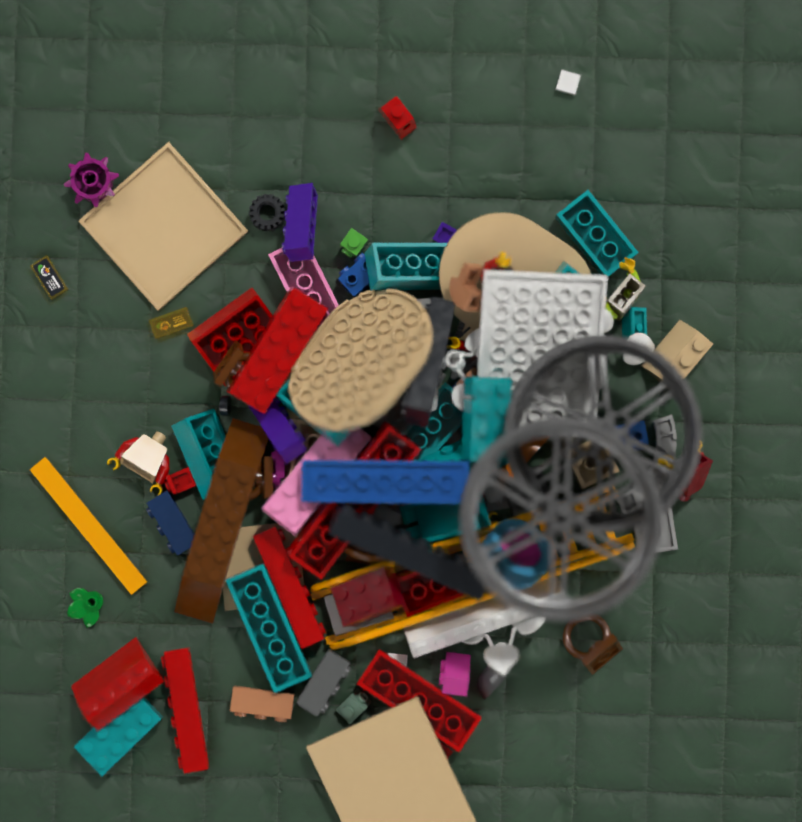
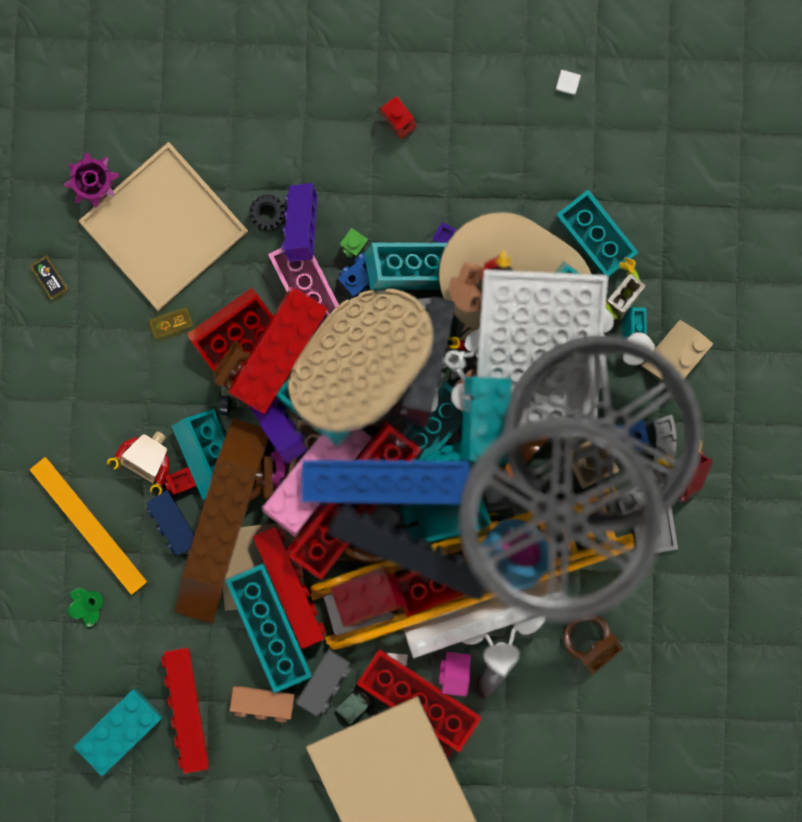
red slope [71,637,164,731] -> none

